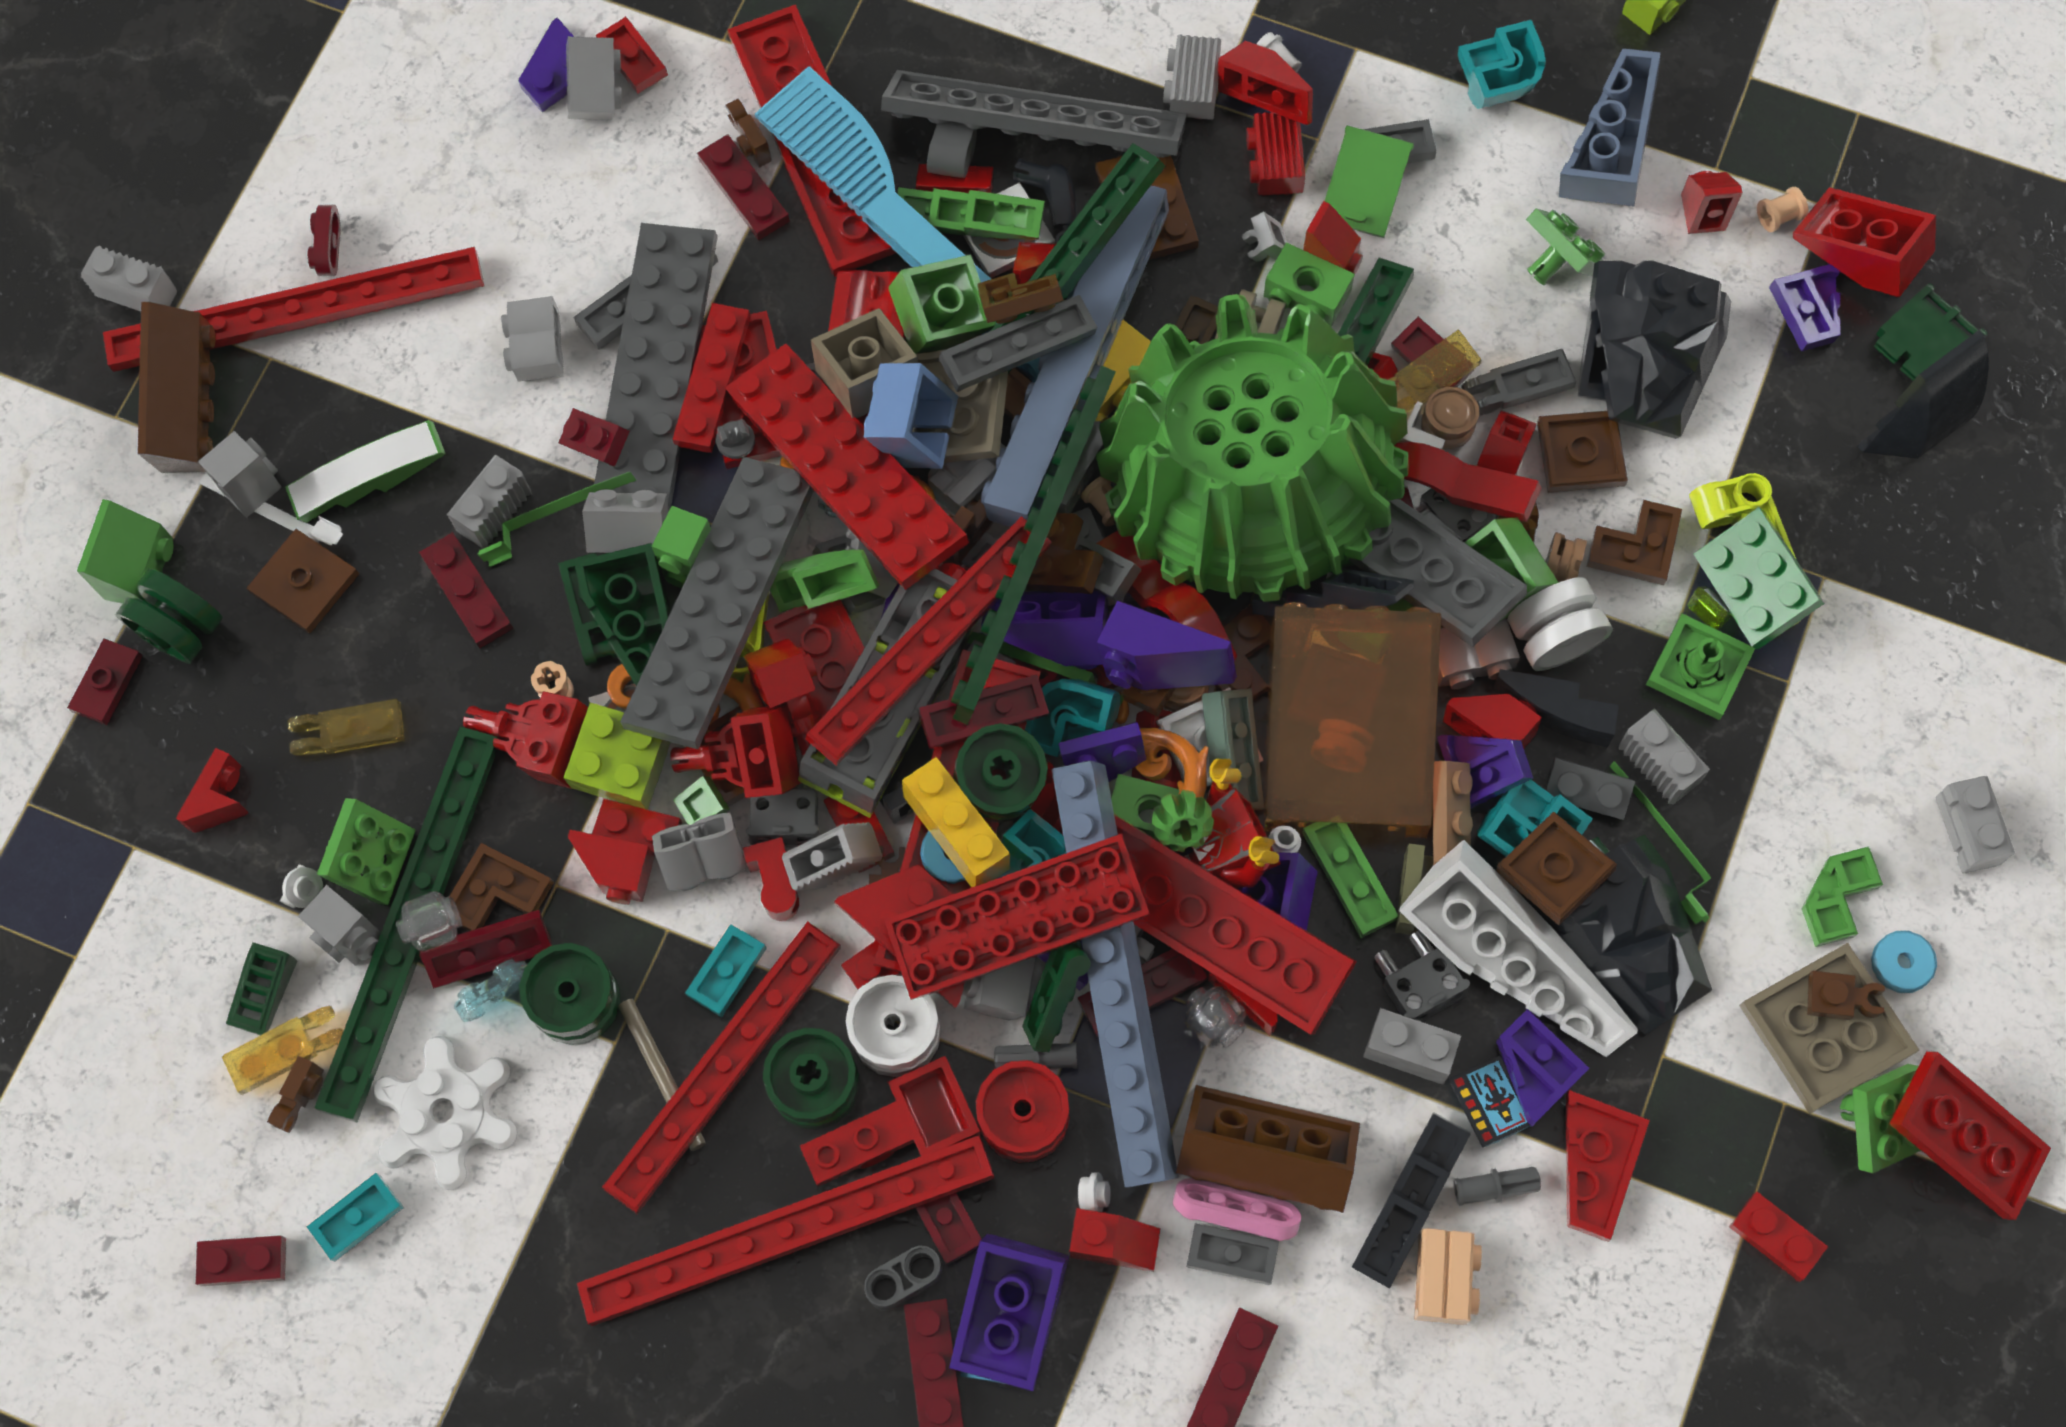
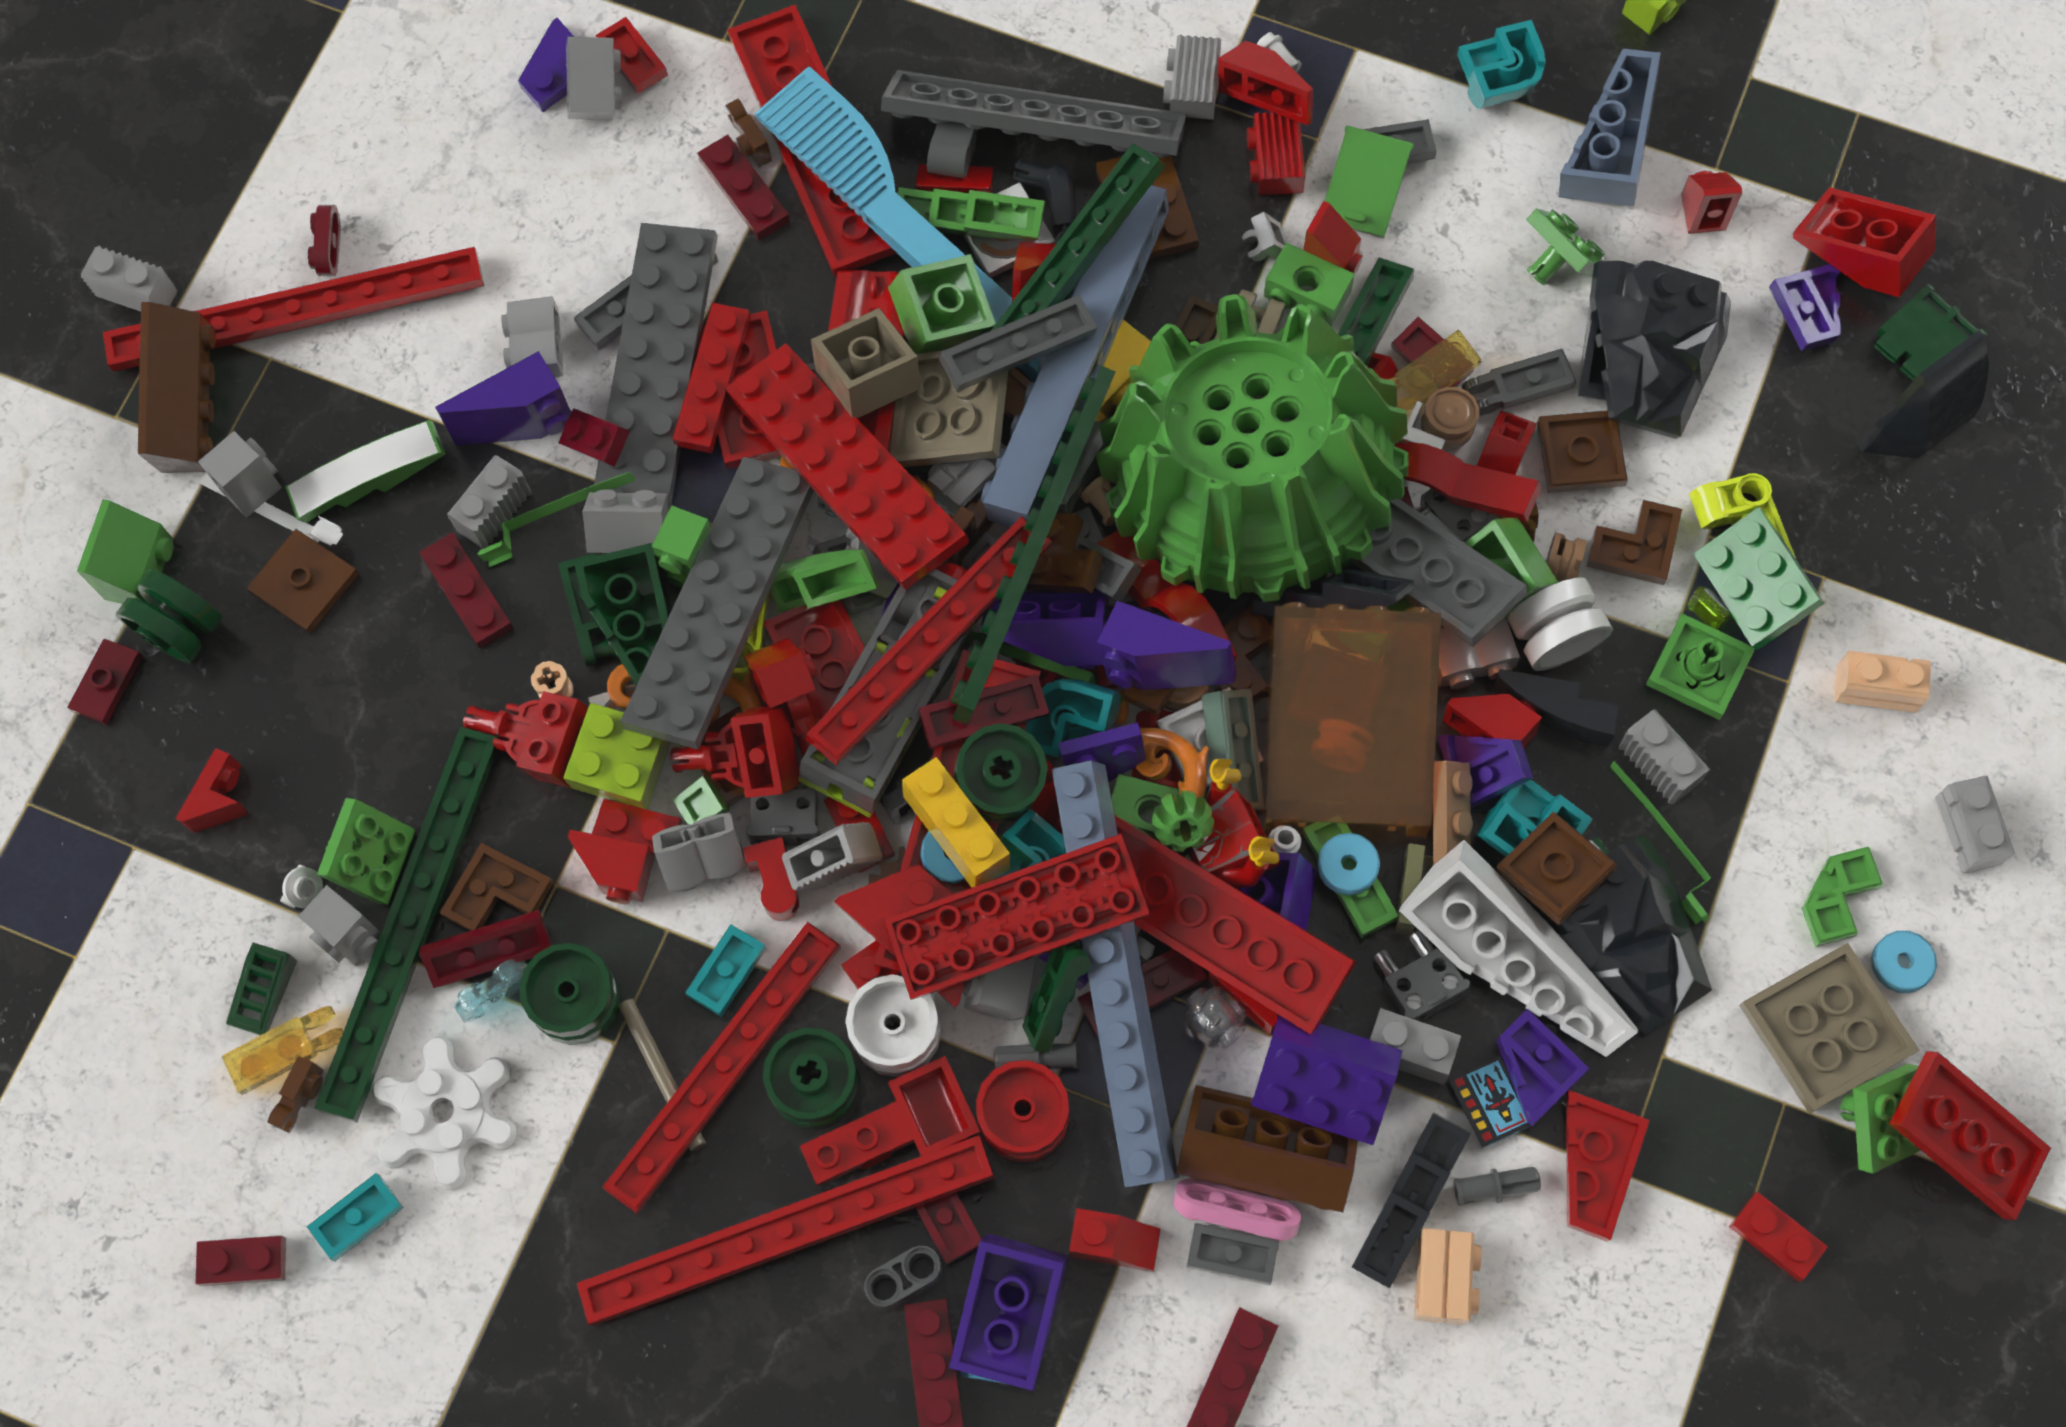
clear yellow hinge [287,699,404,756] -> none
clear head [396,891,462,952] -> none
dark grey plate [716,419,755,459] -> none
medium blue piece [863,363,958,469] -> none
reddish brown plate [977,273,1064,324] -> none
white plate [1078,1172,1110,1212] -> none
dark grey plate [1545,757,1635,820] -> none
light nougat bush [1757,187,1809,232] -> none
reddish brown plate [1807,971,1885,1020] -> none
none -> dark purple slope [435,351,571,446]
none -> dark purple brick [1251,1015,1403,1145]
none -> medium azure piece [1317,833,1380,895]
none -> light nougat brick [1835,651,1931,713]

